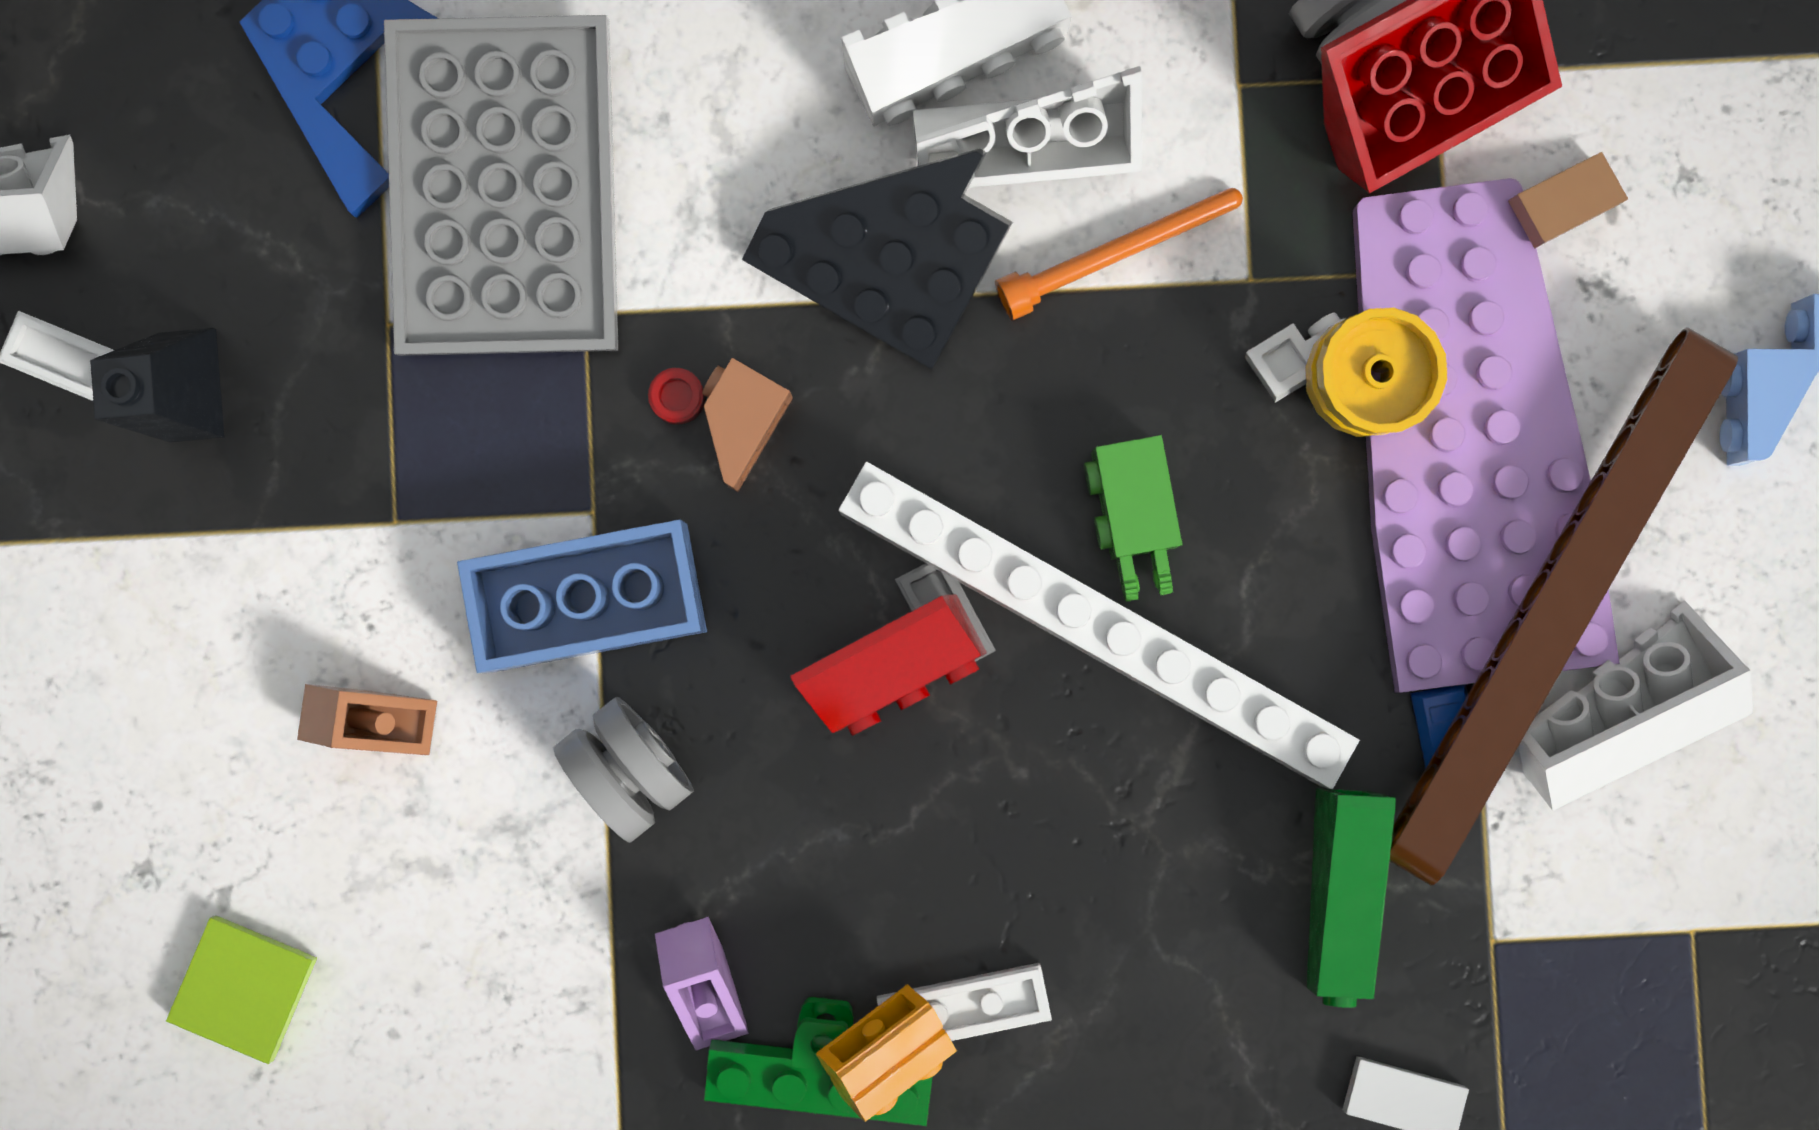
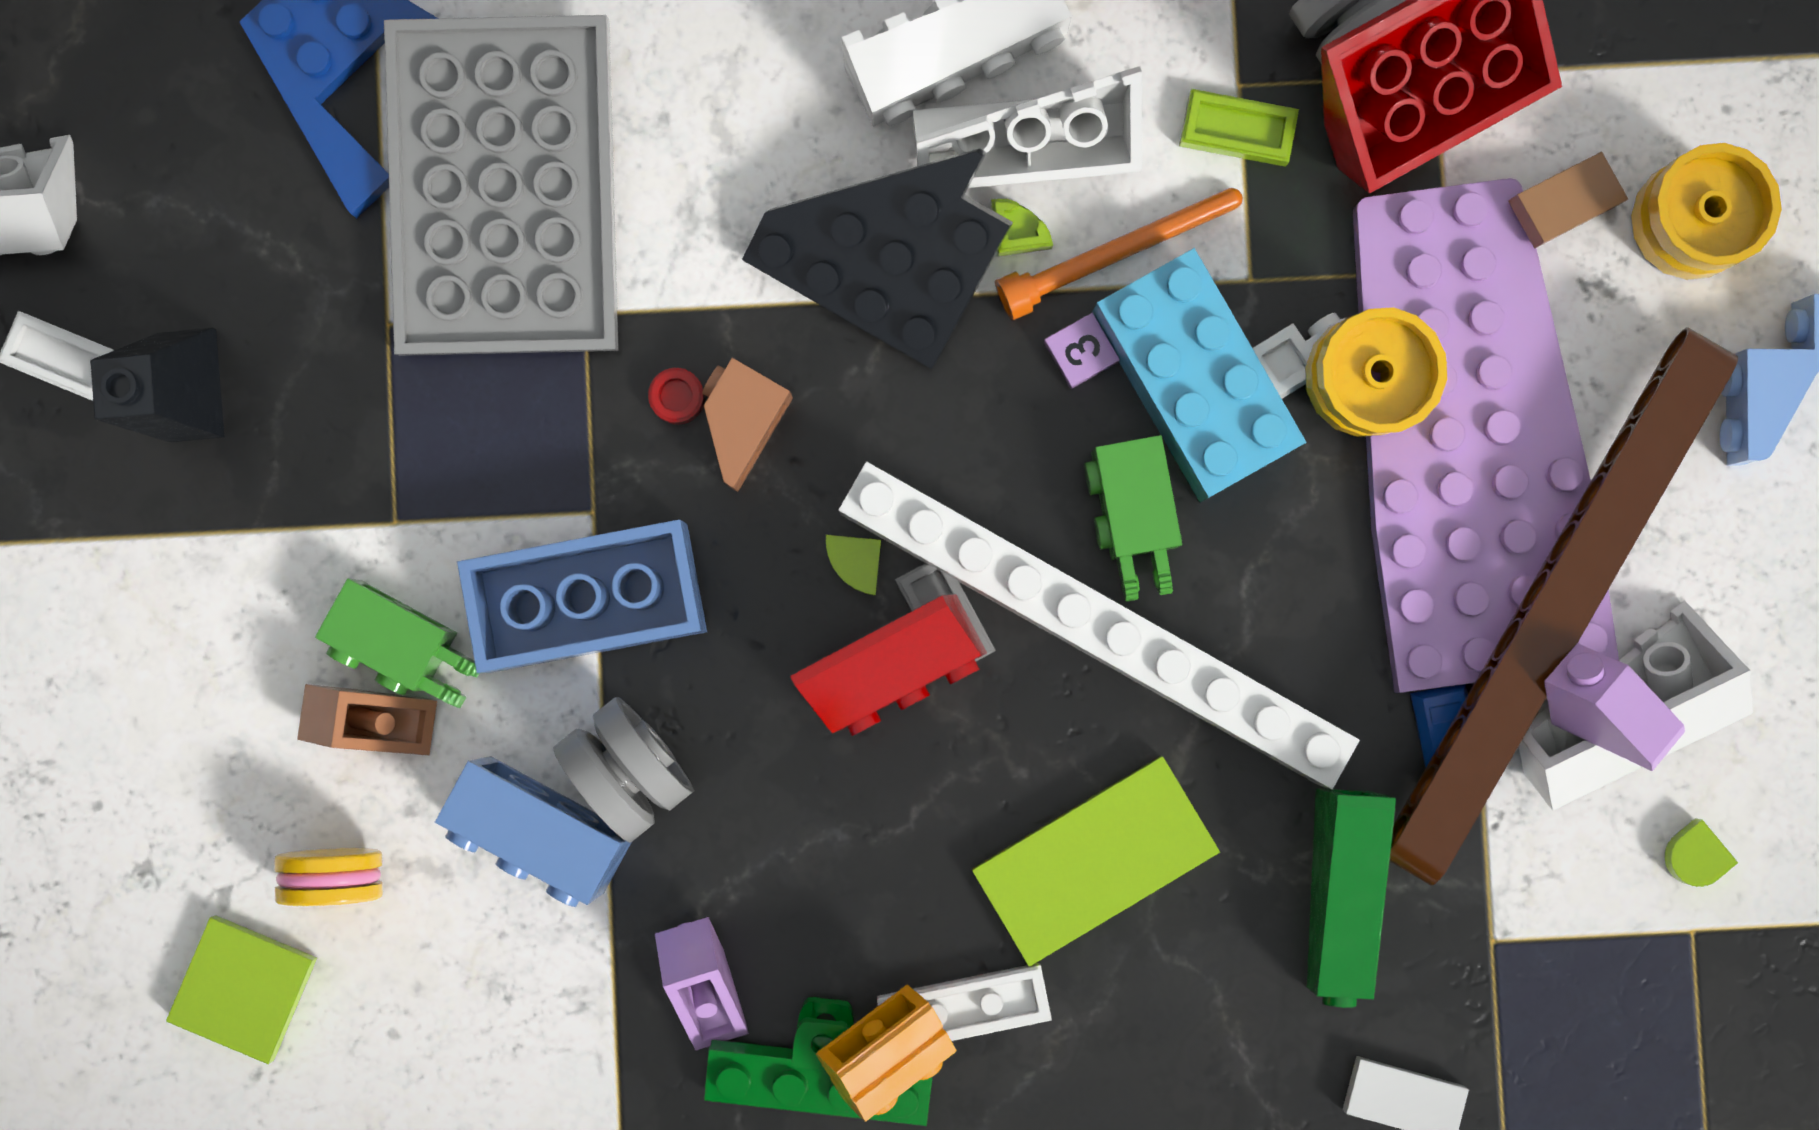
none -> yellow head [274,848,383,906]
none -> bright green hinge [315,578,480,708]
none -> medium blue brick [434,756,632,907]
none -> lime tile [826,535,881,596]
none -> lime tile [972,756,1220,967]
none -> lime tile [990,199,1053,257]
none -> lavender tile [1044,312,1120,389]
none -> medium azure brick [1092,248,1306,503]
none -> lime tile [1179,89,1299,167]
none -> lavender slope [1545,643,1685,771]
none -> yellow wheel [1631,143,1782,280]
none -> lime tile [1665,818,1738,887]

